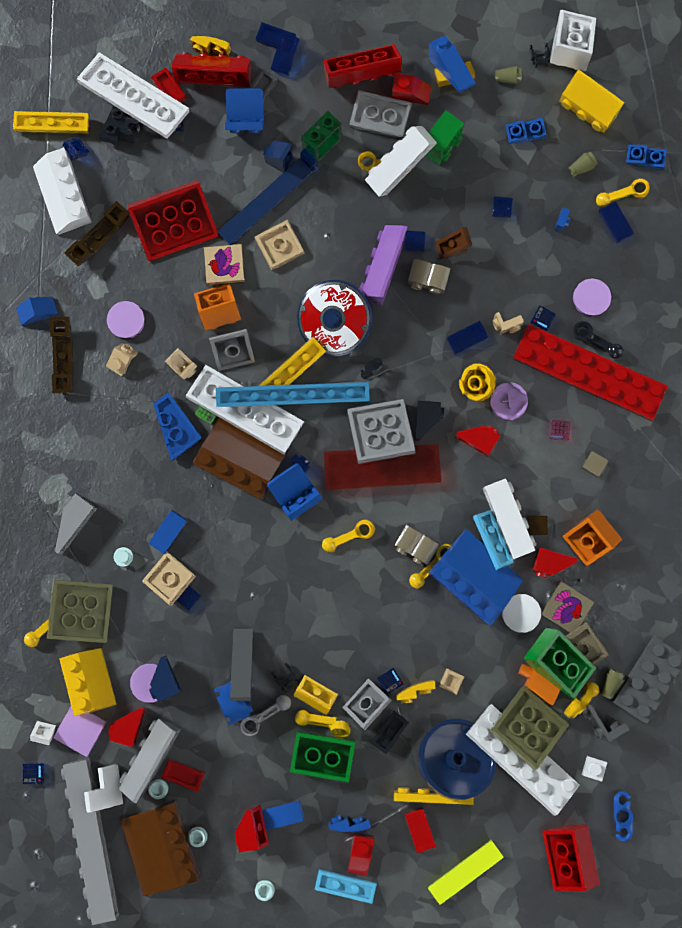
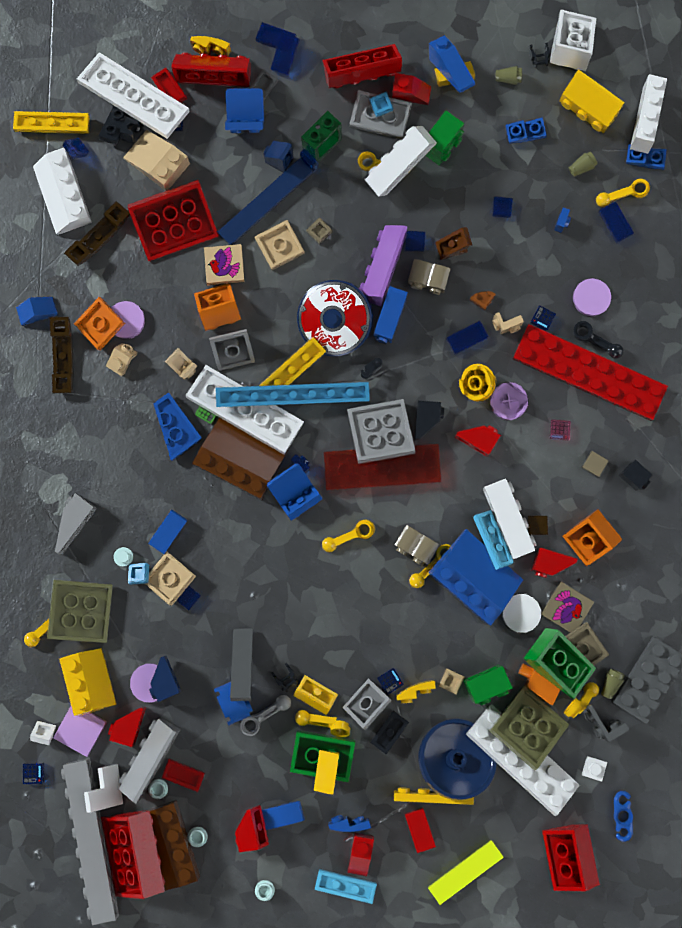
none -> orange tile [74,297,126,350]
none -> red slope [101,811,165,899]
none -> tan slope [123,130,190,191]
none -> dark azure tile [128,563,149,585]
none -> dark tan tile [306,217,333,245]
none -> yellow slope [314,750,339,795]
none -> dark azure tile [369,92,393,117]
none -> blue slope [374,286,408,344]
none -> green brick [463,665,512,706]
none -> dark orange tile [470,291,496,310]
none -> black brick [619,459,653,491]
none -> white brick [630,74,667,154]

